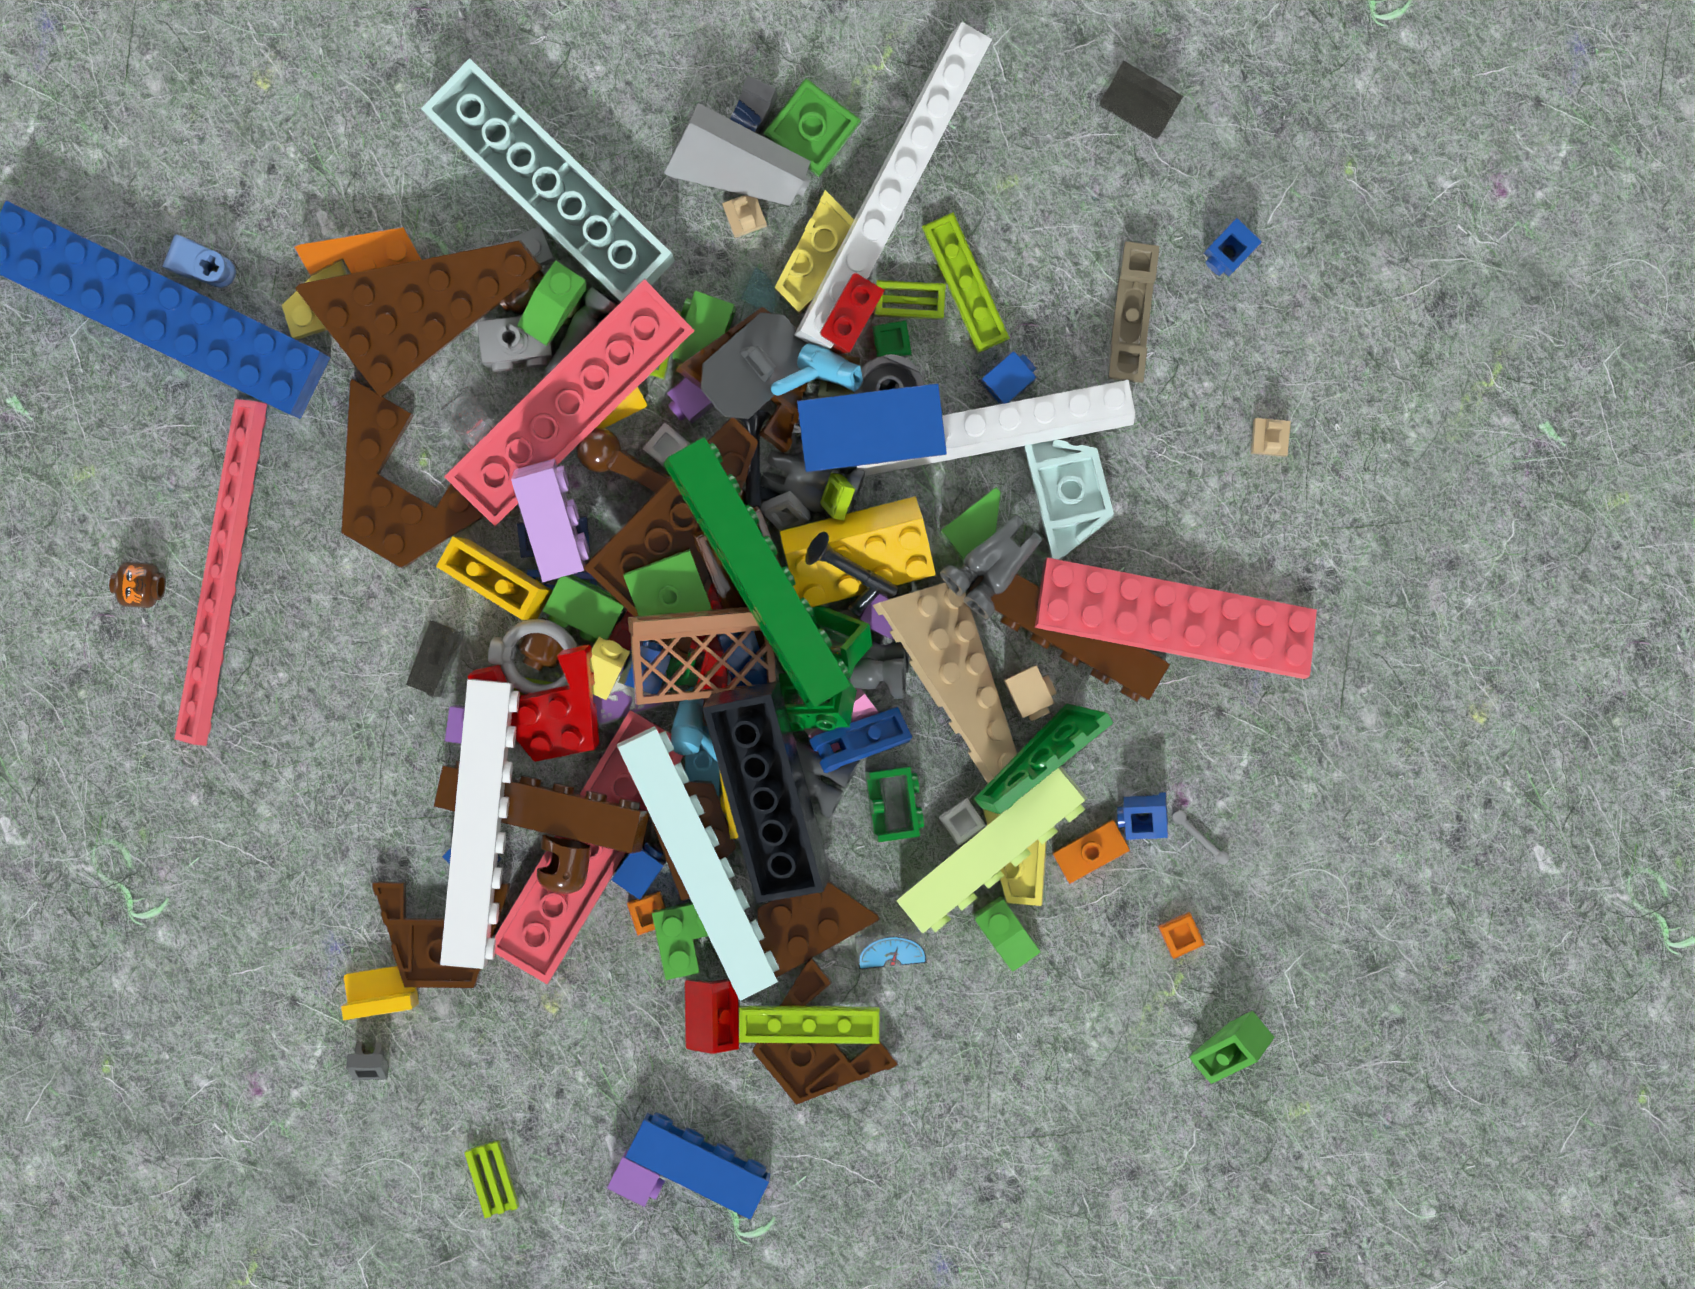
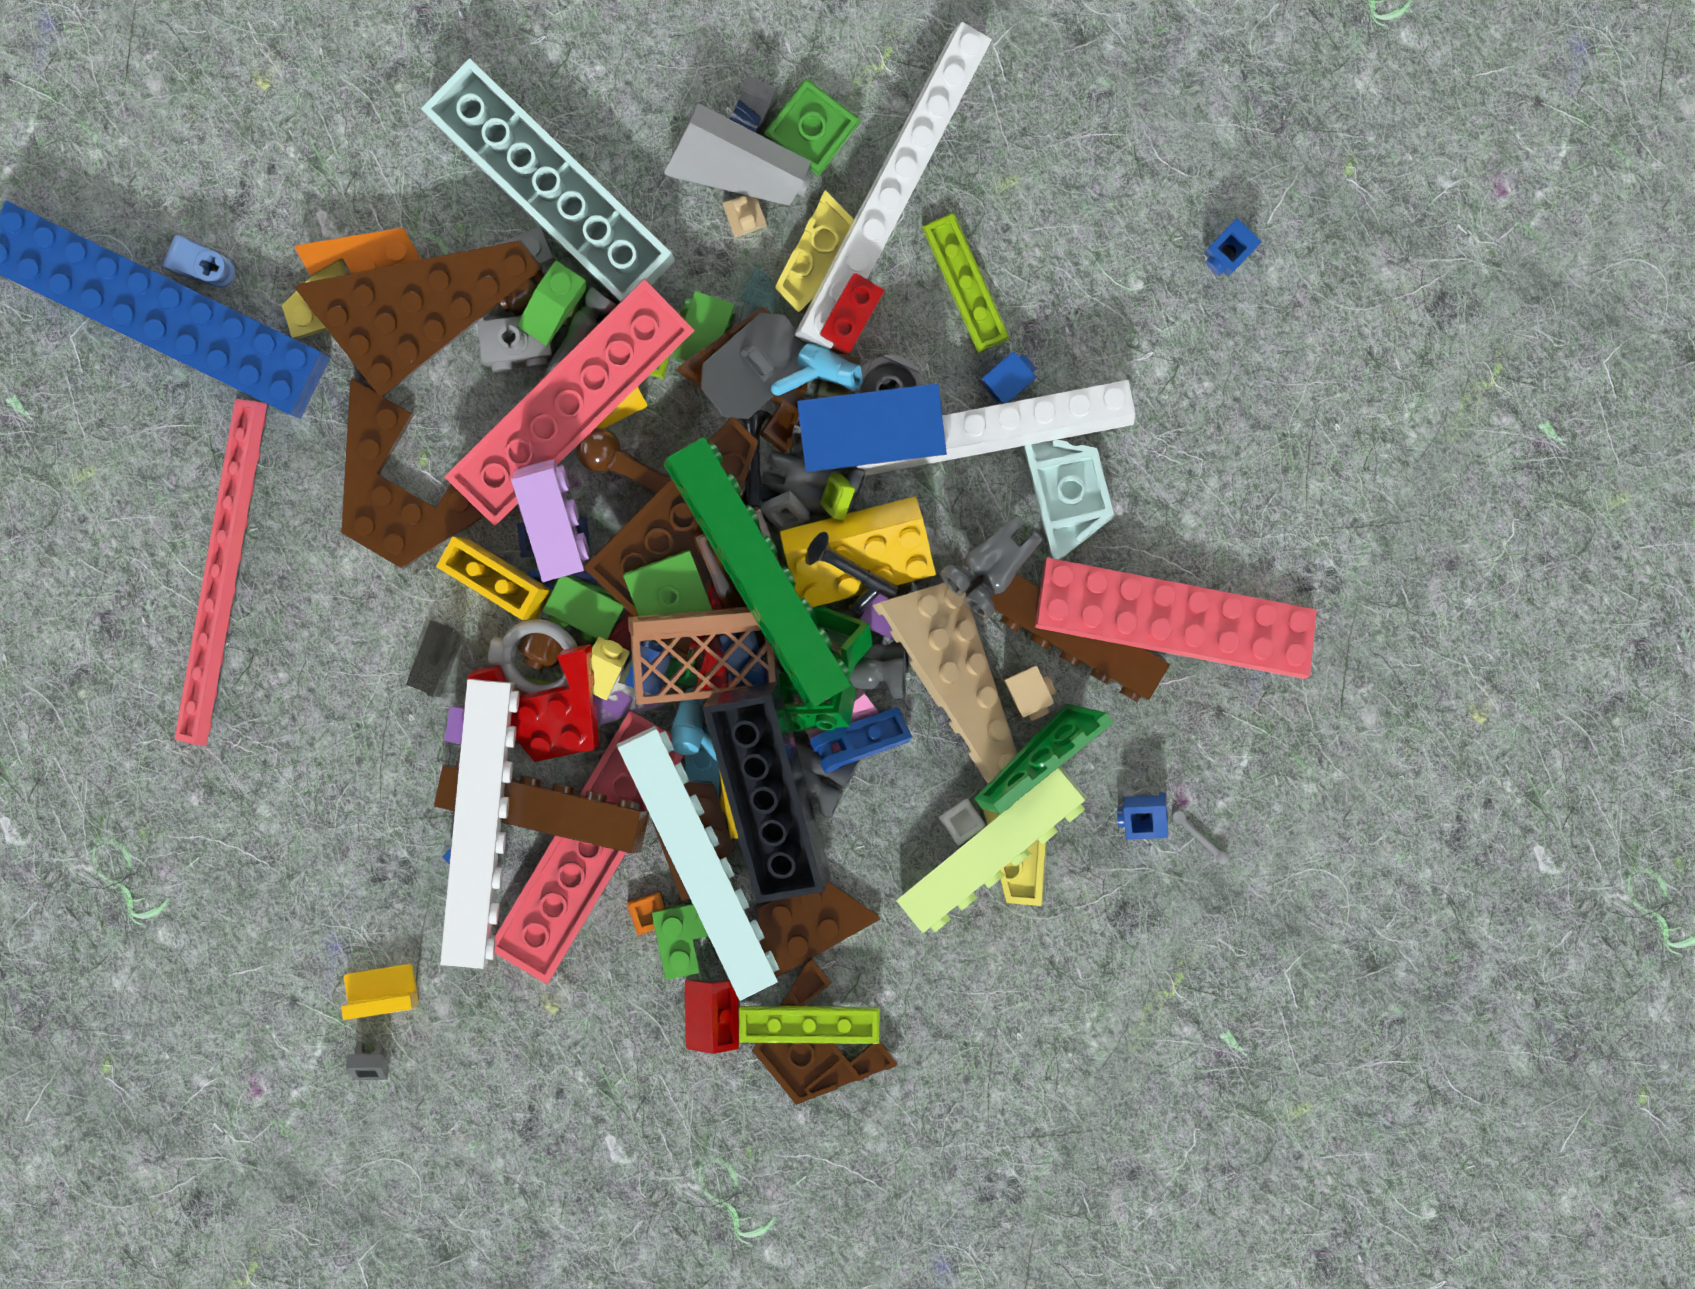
reddish brown head [109,562,166,608] -> none
reddish brown wing [372,881,510,988] -> none
clear slope [441,387,497,449] -> none
lime tile [464,1140,520,1219] -> none
reddish brown helmet [537,835,592,894] -> none
medium lavender brick [607,1149,665,1207] -> none
blue brick [611,842,667,900] -> none
blue brick [625,1112,771,1220] -> none
white tile [643,423,690,467] -> none
medium lavender brick [667,378,714,424] -> none
slope [855,929,927,970] -> none
green window [865,766,924,842] -> none
green tile [872,320,912,358] -> none
lime tile [875,280,946,320] -> none
bright green slope [940,487,1001,562] -> none
bright green slope [973,895,1041,972] -> none
orange plate [1052,819,1130,884] -> none
clear smoke panel [1100,60,1184,139] -> none
dark tan slope [1108,241,1160,383] -> none
orange tile [1158,912,1205,959] -> none
bright green slope [1189,1011,1275,1084] -> none
tan tile [1251,418,1291,457] -> none

